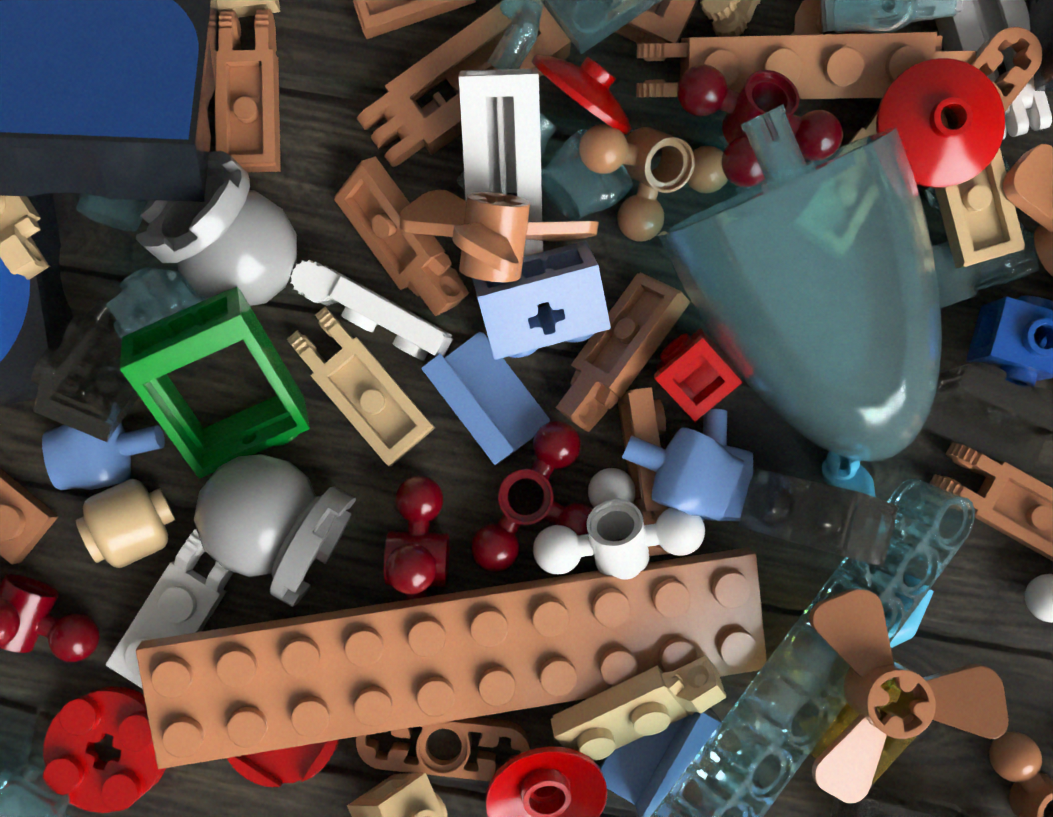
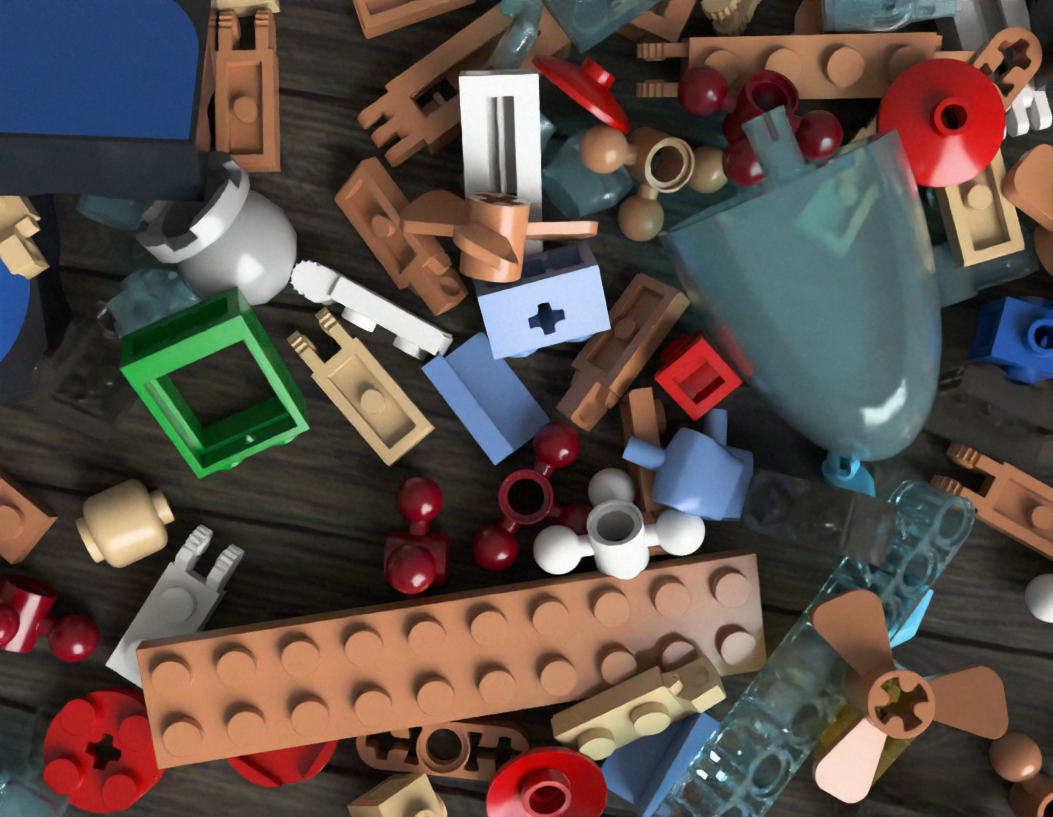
medium blue piece [42,409,165,490] -> none
light grey tile [194,454,356,607] -> none

